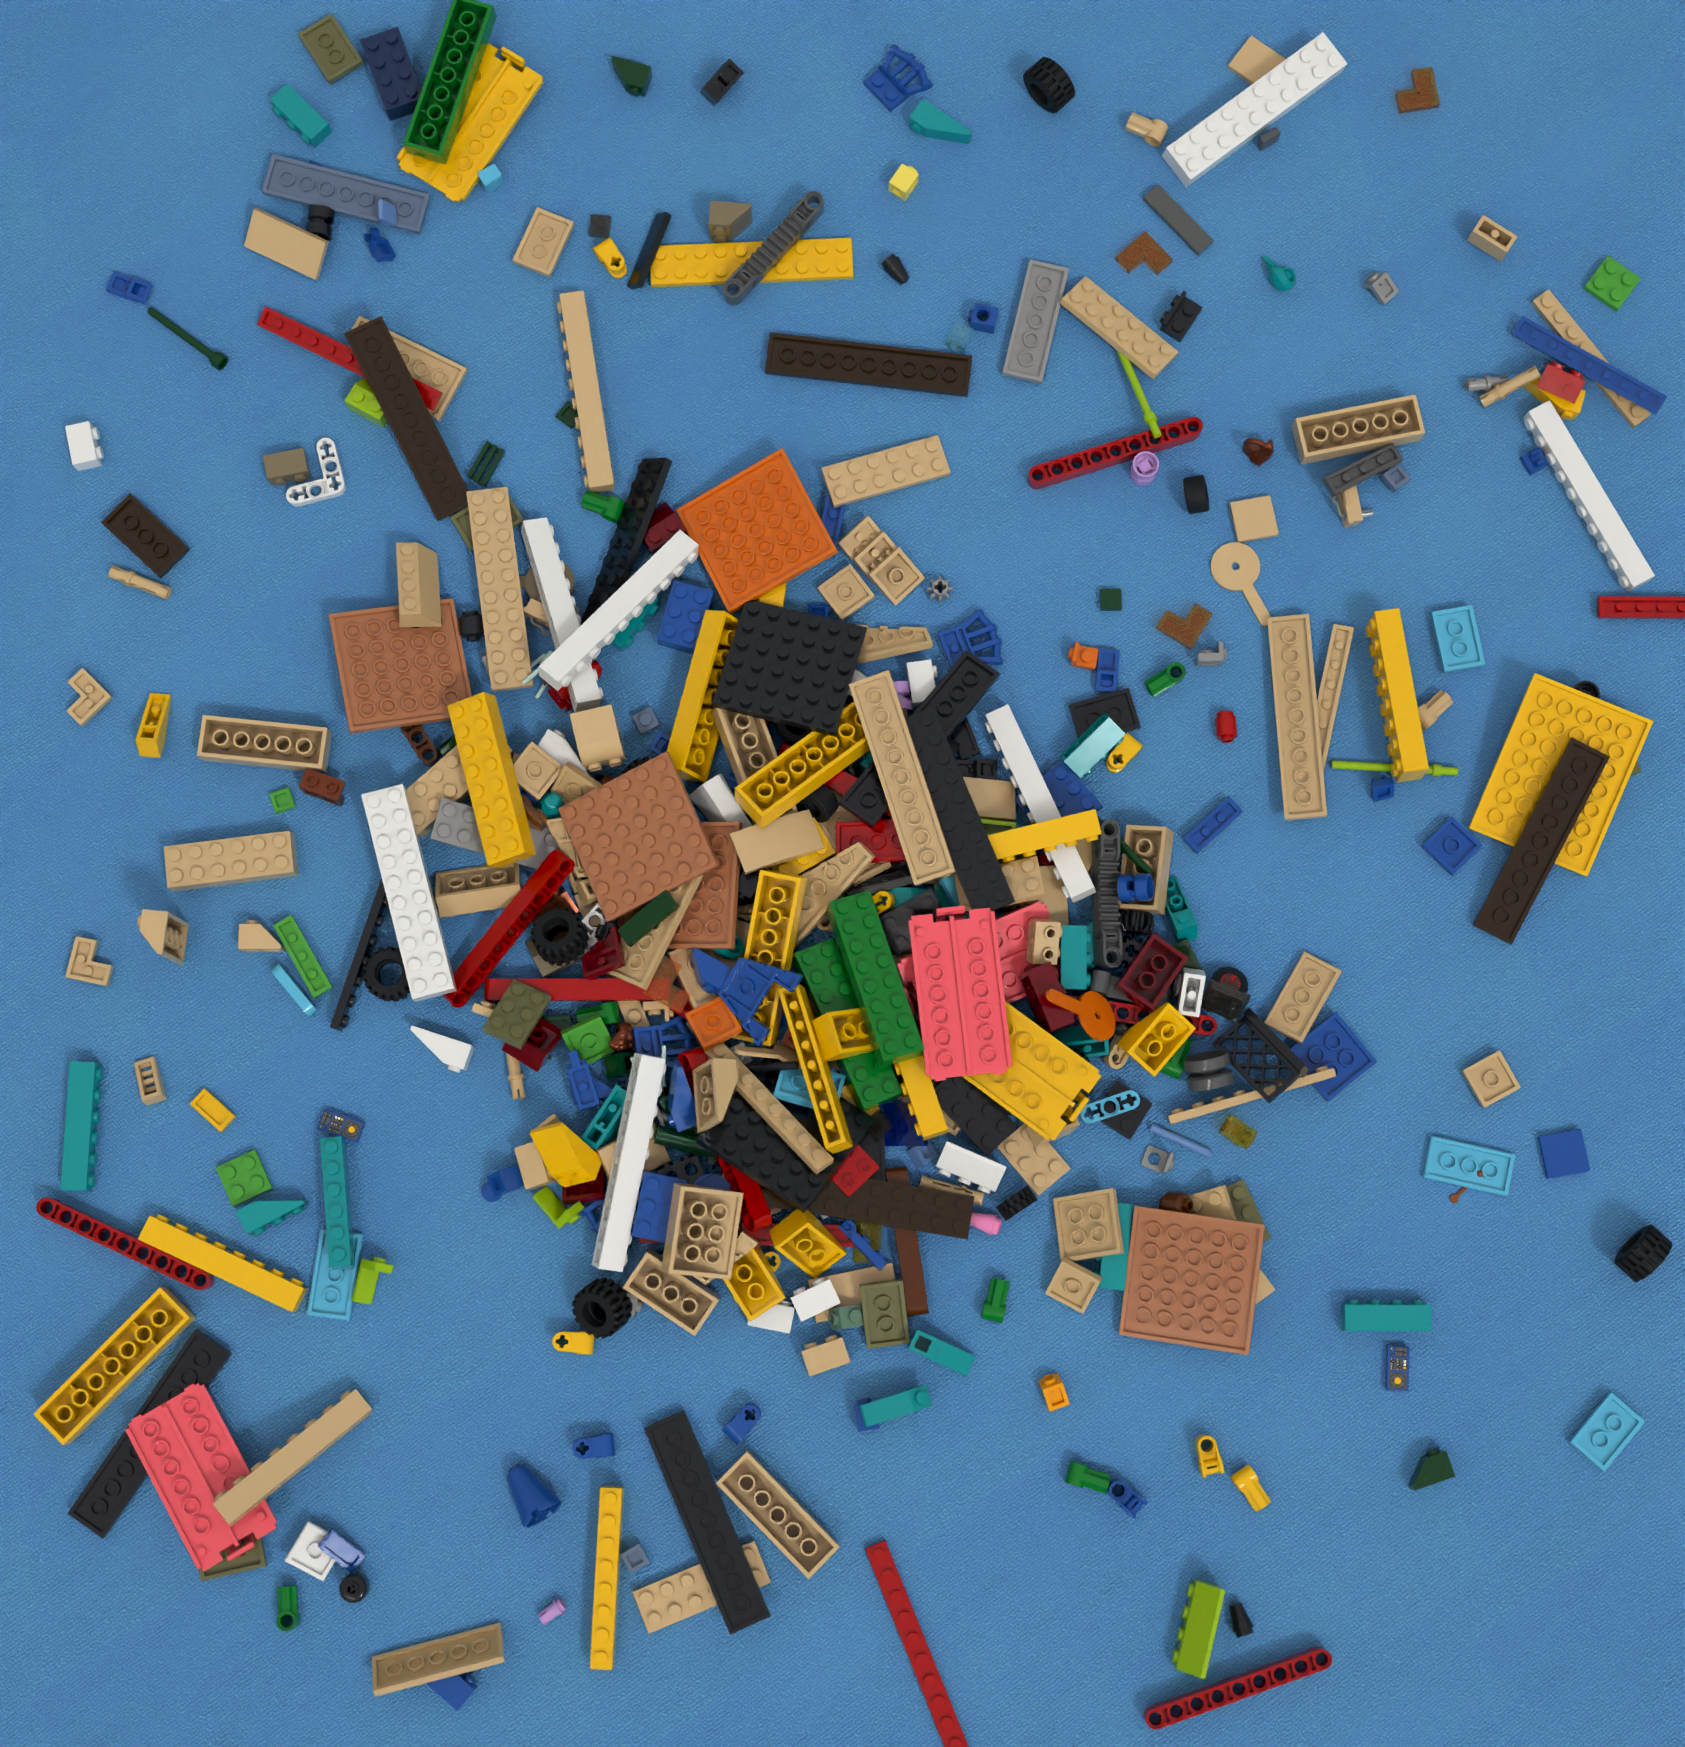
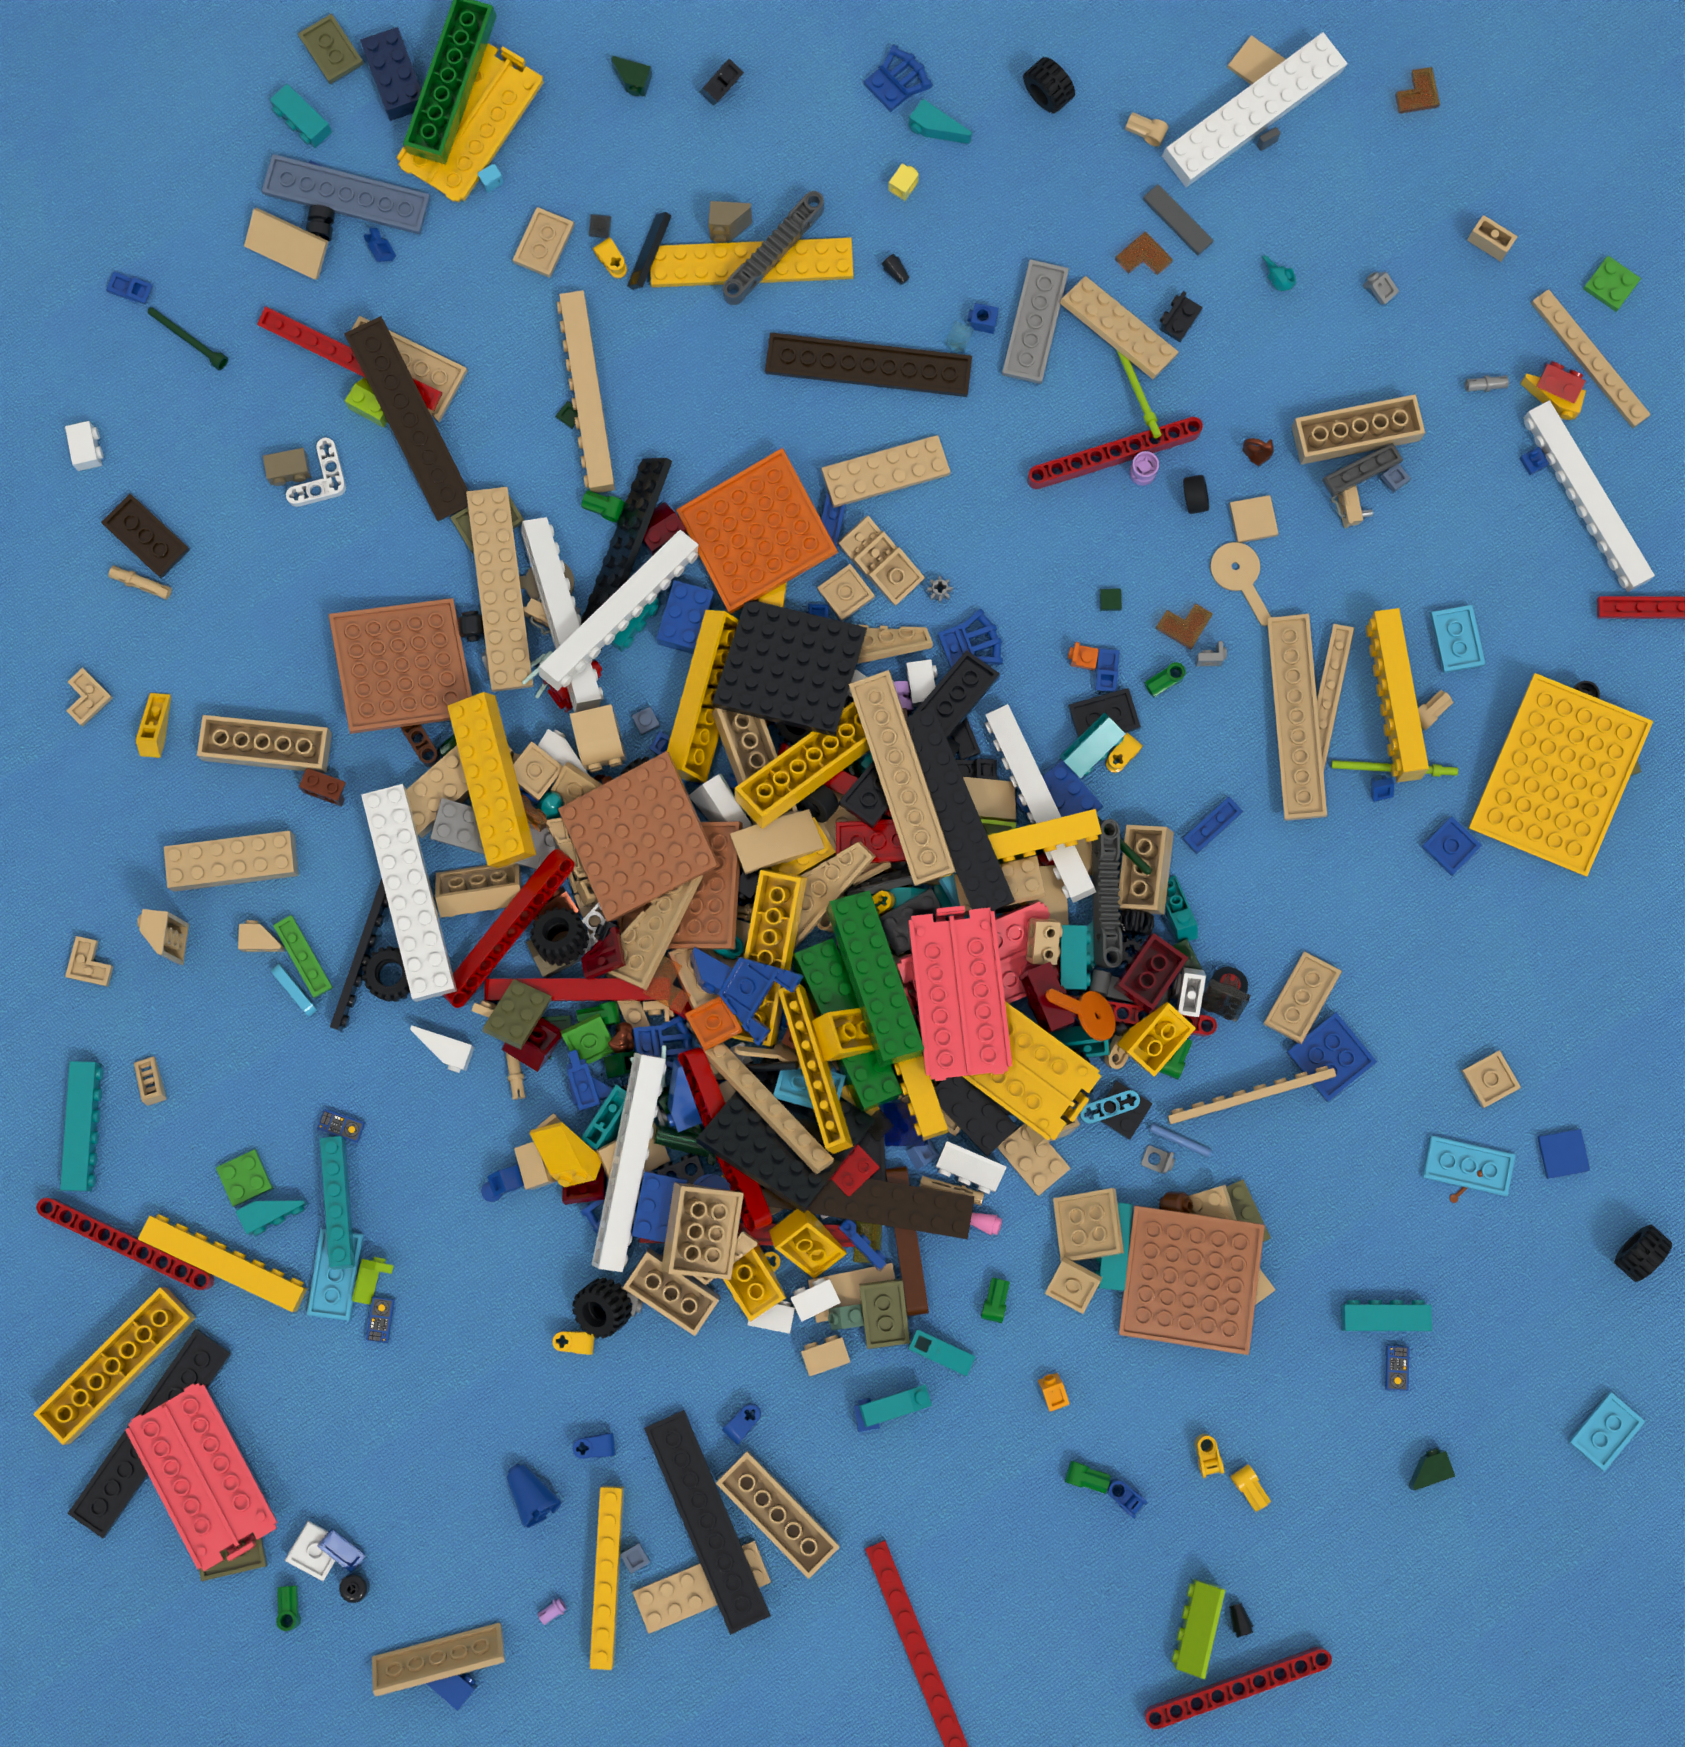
yellow tile [190,1088,237,1132] -> none
tan brick [213,1389,372,1527] -> none
bright green tile [269,787,297,814] -> none
medium blue slope [378,199,397,226] -> none
tan slope [396,542,441,627] -> none
dark green tile [467,441,505,487] -> none
lime bracket [533,1186,585,1230] -> none
dark green tile [618,889,679,947] -> none
tan slope [692,1058,738,1133] -> none
black tyre [996,1185,1038,1221] -> none
blue wheel [1117,873,1154,902] -> none
dark grey wheel [1182,1050,1235,1091] -> none
black fence [1213,1008,1309,1104] -> none
red brick [1215,711,1238,743] -> none
clear yellow bracket [1219,1114,1258,1149] -> none
dark brown plate [1472,738,1610,945] -> none
tan pin [1479,365,1541,408] -> none
blue plate [1512,316,1667,415] -> none
none -> tile [366,1297,395,1343]

